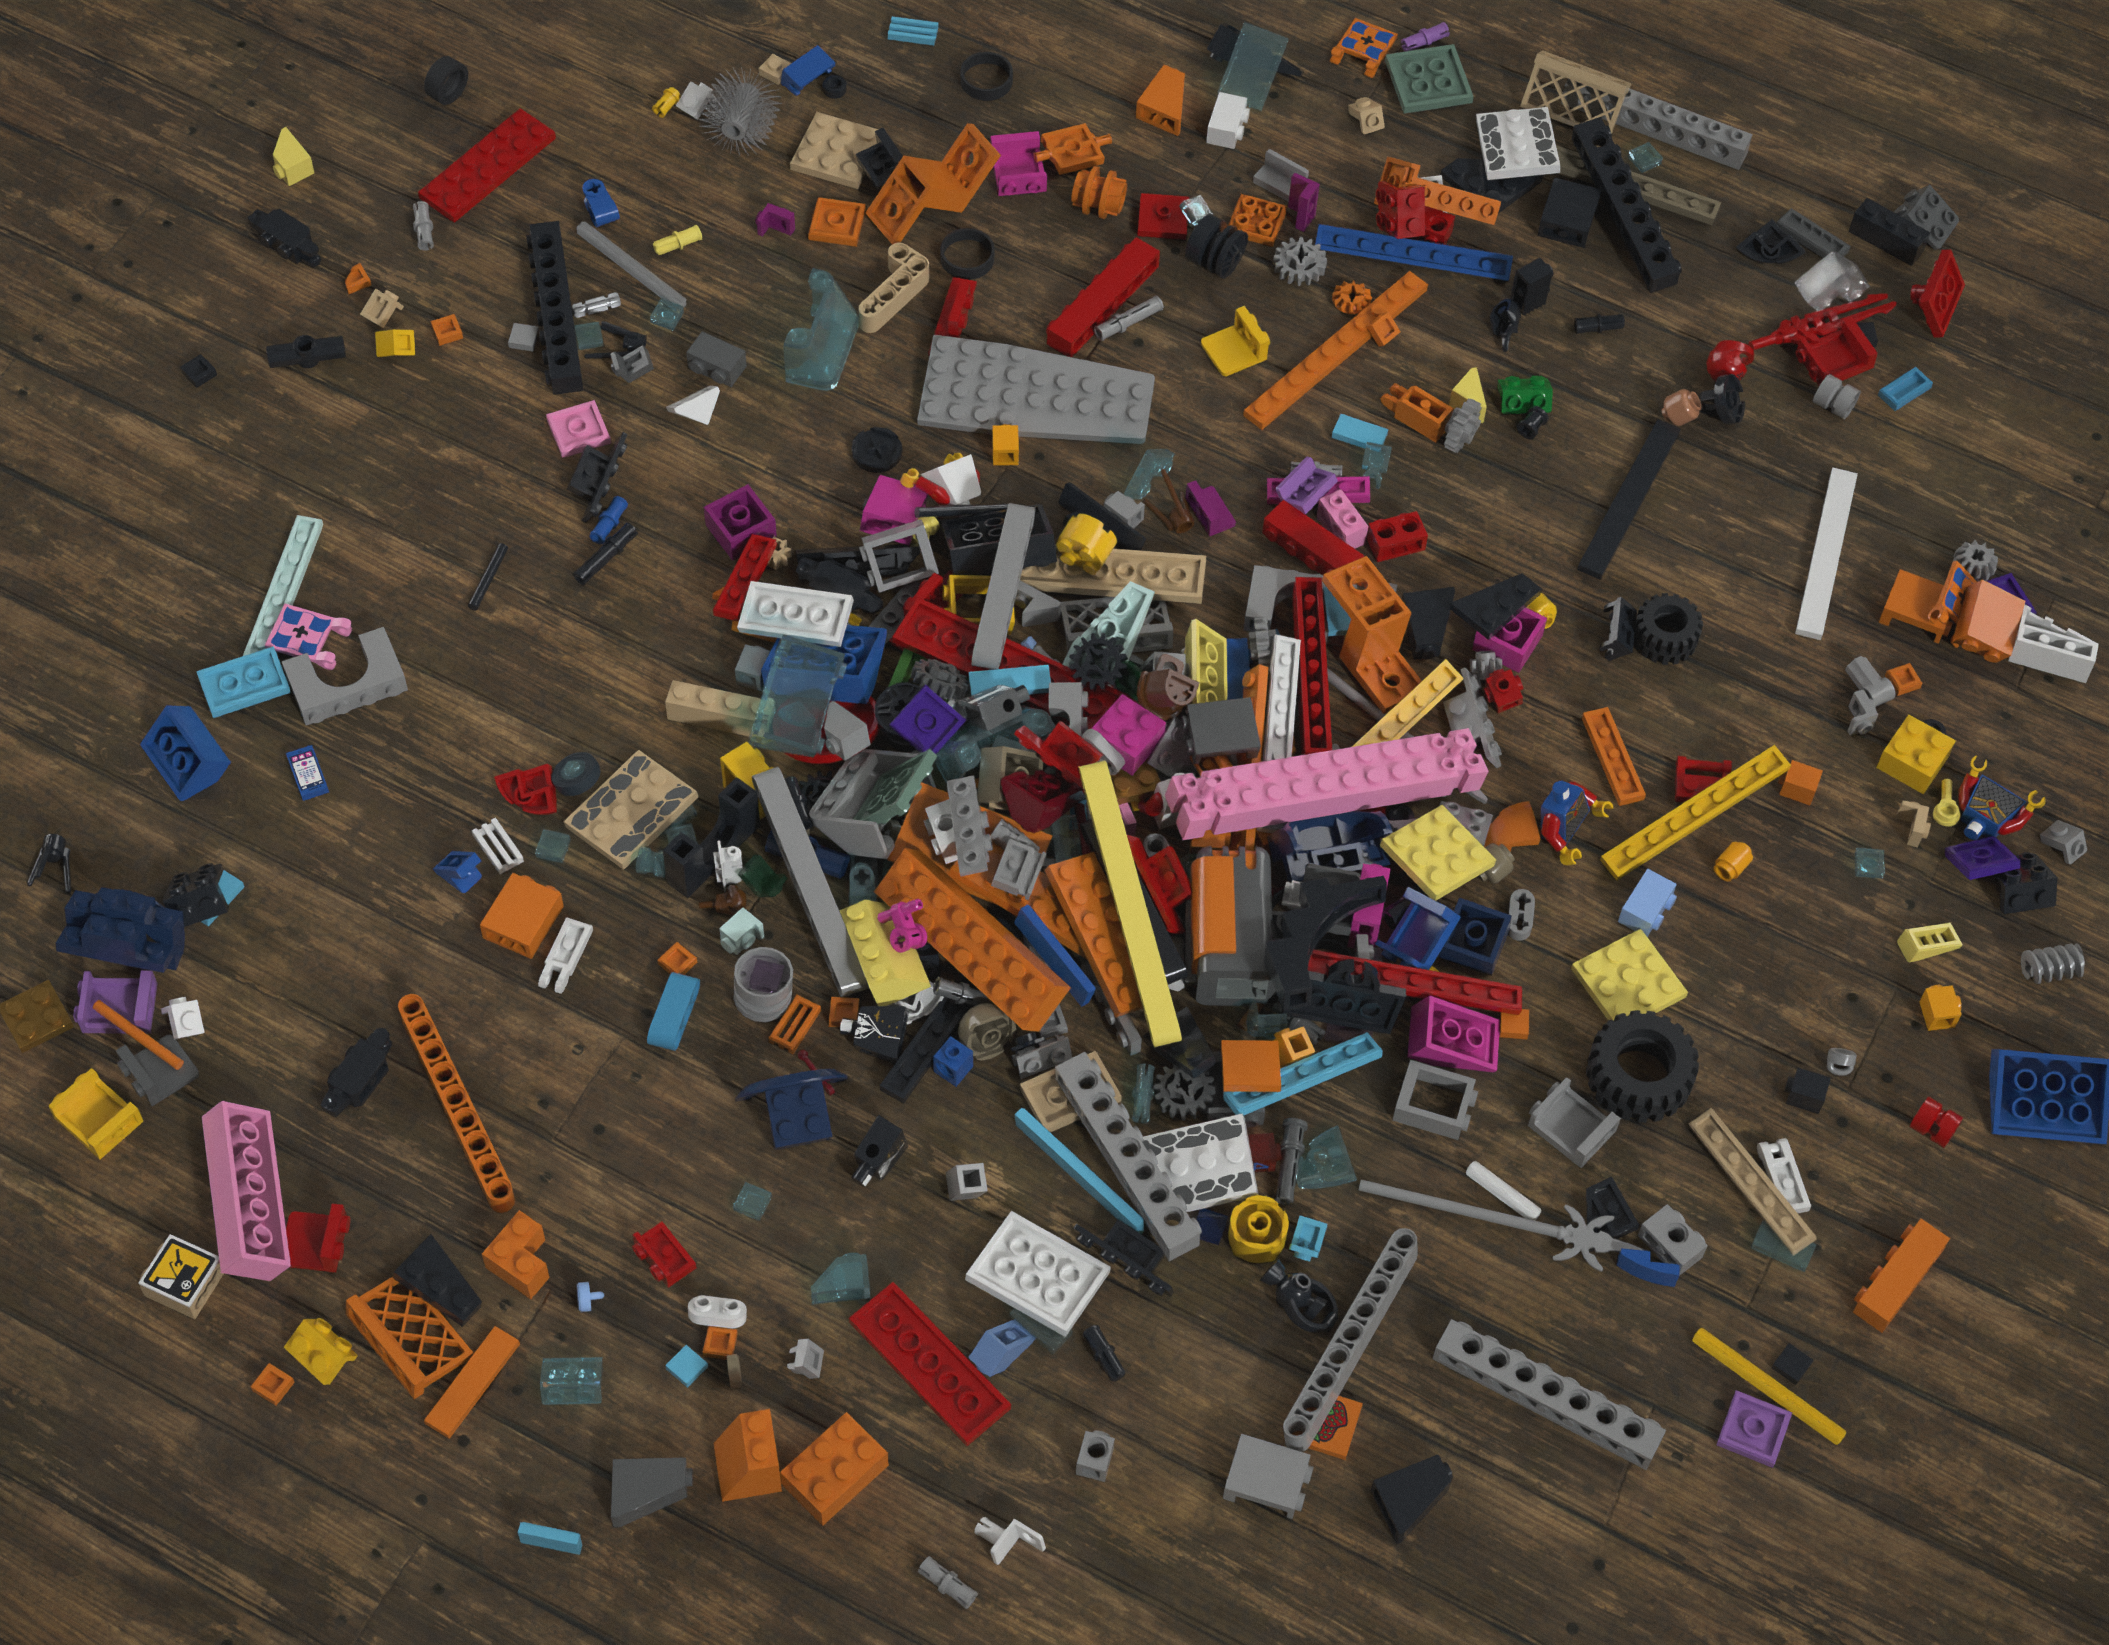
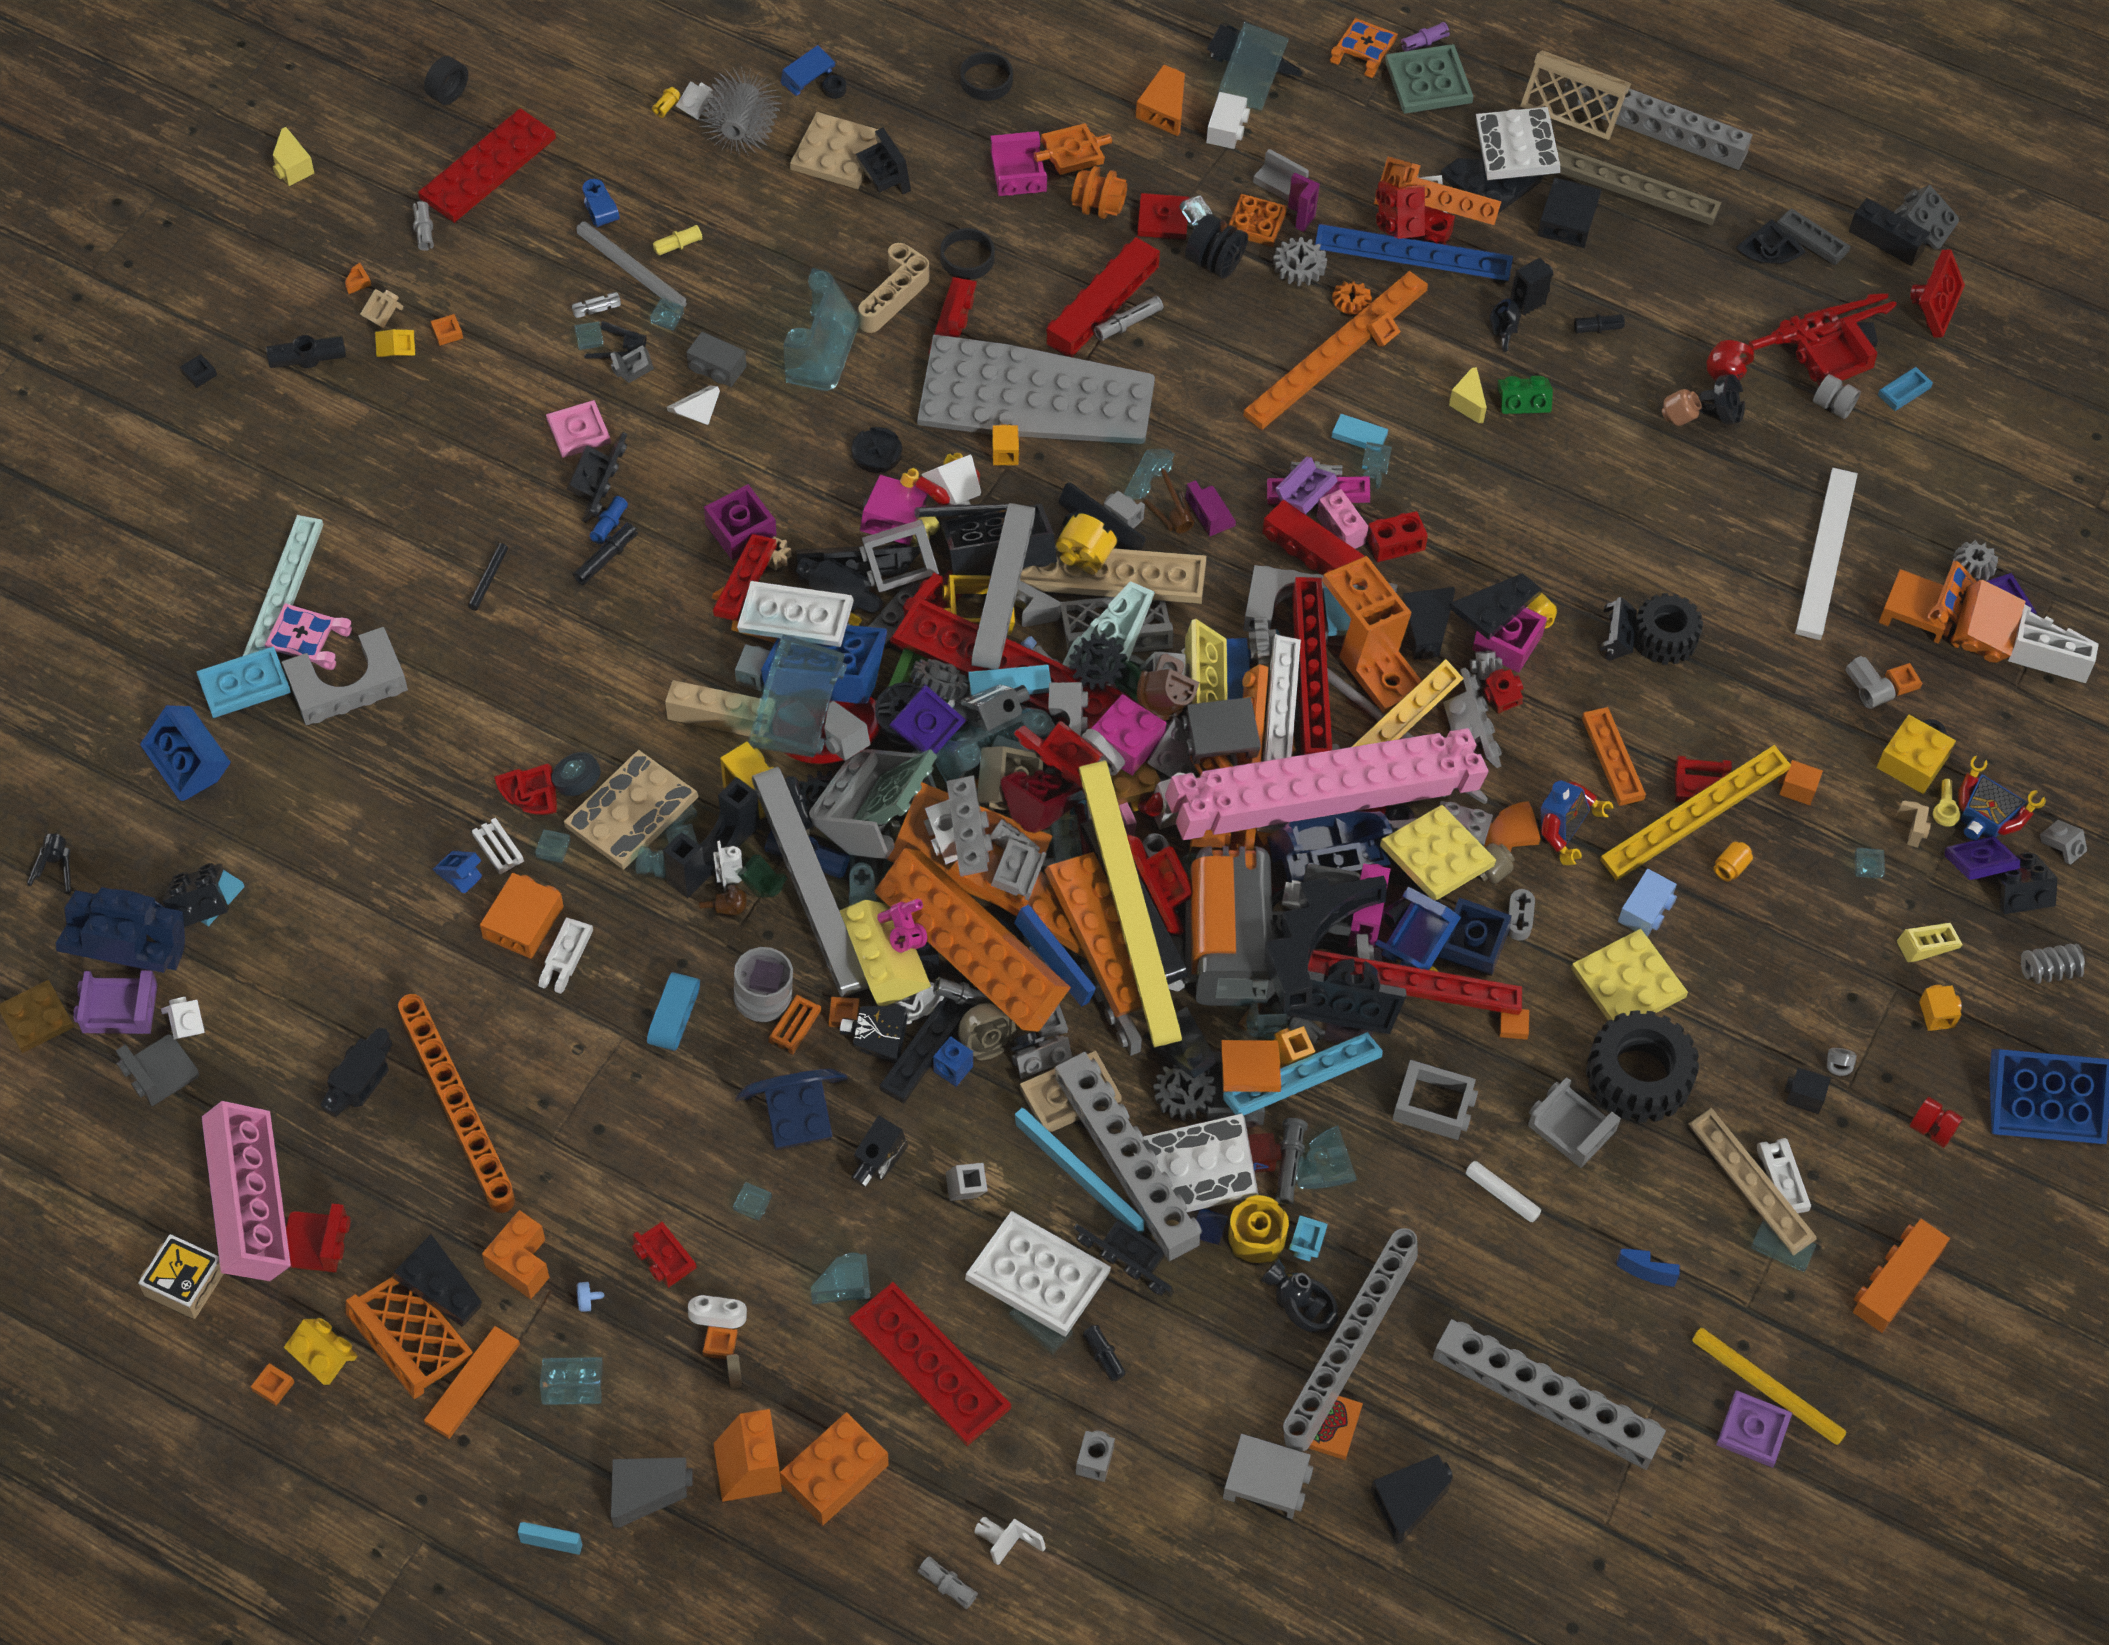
yellow panel [49,1068,143,1160] -> none
orange bar [93,1000,184,1070] -> none
black hinge [247,209,321,267] -> none
tile [286,745,329,801] -> none
light grey tile [508,323,539,351] -> none
black brick [526,221,584,395] -> none
orange tile [658,942,697,975] -> none
medium azure tile [665,1345,708,1388] -> none
light aqua brick [720,907,764,955] -> none
magenta bracket [755,203,795,237] -> none
tan plate [759,54,791,85] -> none
light grey tile [787,1339,824,1379] -> none
dark red hinge [797,1049,835,1096] -> none
orange tile [808,197,866,247] -> none
orange bracket [866,123,1001,244] -> none
medium azure tile [888,16,938,46] -> none
medium blue slope [968,1319,1035,1377] -> none
clear light blue pin [1132,1064,1155,1123] -> none
yellow bracket [1201,306,1270,376] -> none
tan bracket [1348,97,1385,134] -> none
light grey piece [1359,1180,1643,1272] -> none
orange hinge [1380,383,1454,443] -> none
dark pink slope [1408,996,1500,1072] -> none
light grey gear [1444,398,1482,453] -> none
black bush [1516,406,1549,440] -> none
black brick [1571,117,1682,293] -> none
black tile [1577,419,1681,580] -> none
black wing [1586,1177,1639,1252] -> none
clear light blue tile [1628,142,1663,173] -> none
light grey brick [1638,1204,1708,1276] -> none
black tile [1771,1343,1814,1385] -> none
clear brick [1794,251,1870,310] -> none
light grey bracket [1847,689,1878,736] -> none

